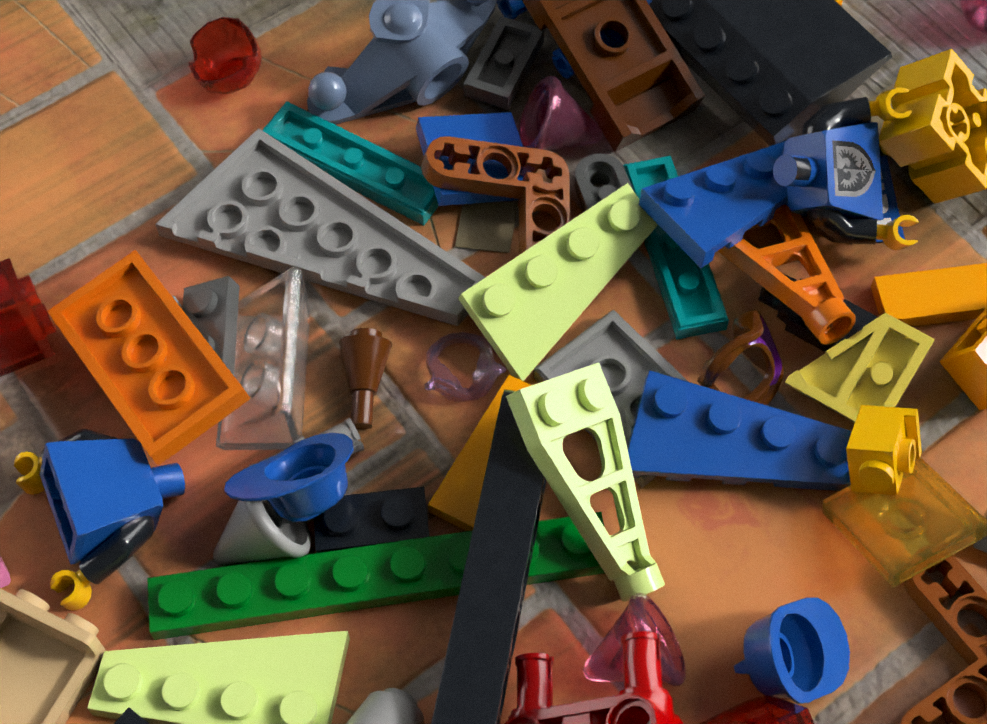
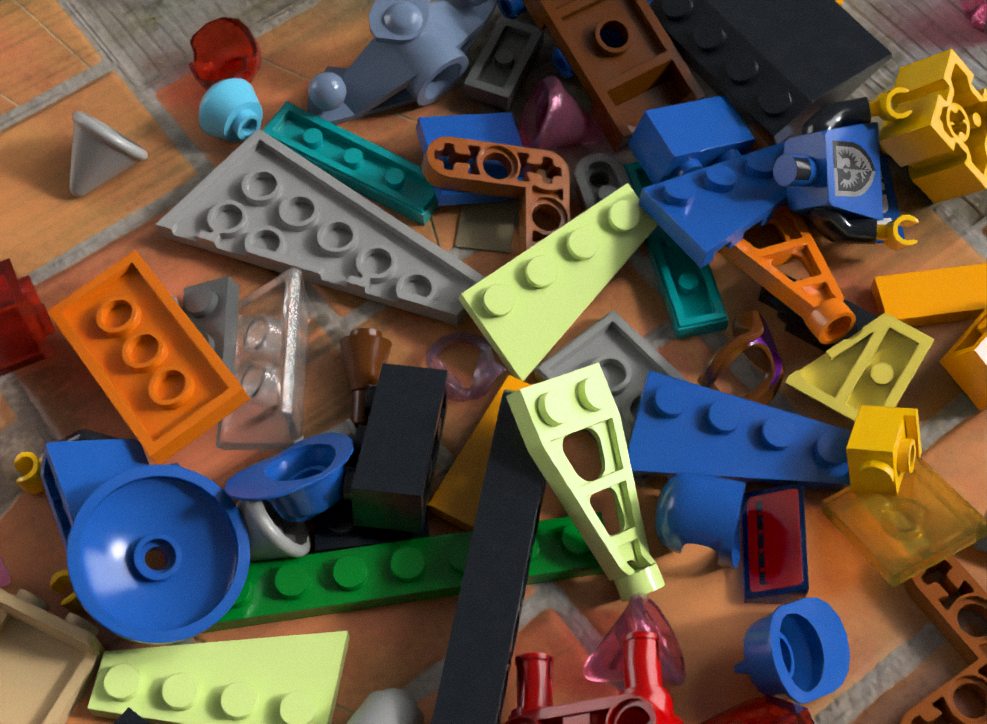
none -> blue dish [66,464,250,644]
none -> light grey hat [69,111,148,197]
none -> medium azure cone [199,78,263,143]
none -> black brick [343,363,448,533]
none -> blue brick [628,95,755,185]
none -> blue helmet [655,472,746,569]
none -> red slope [741,484,809,604]

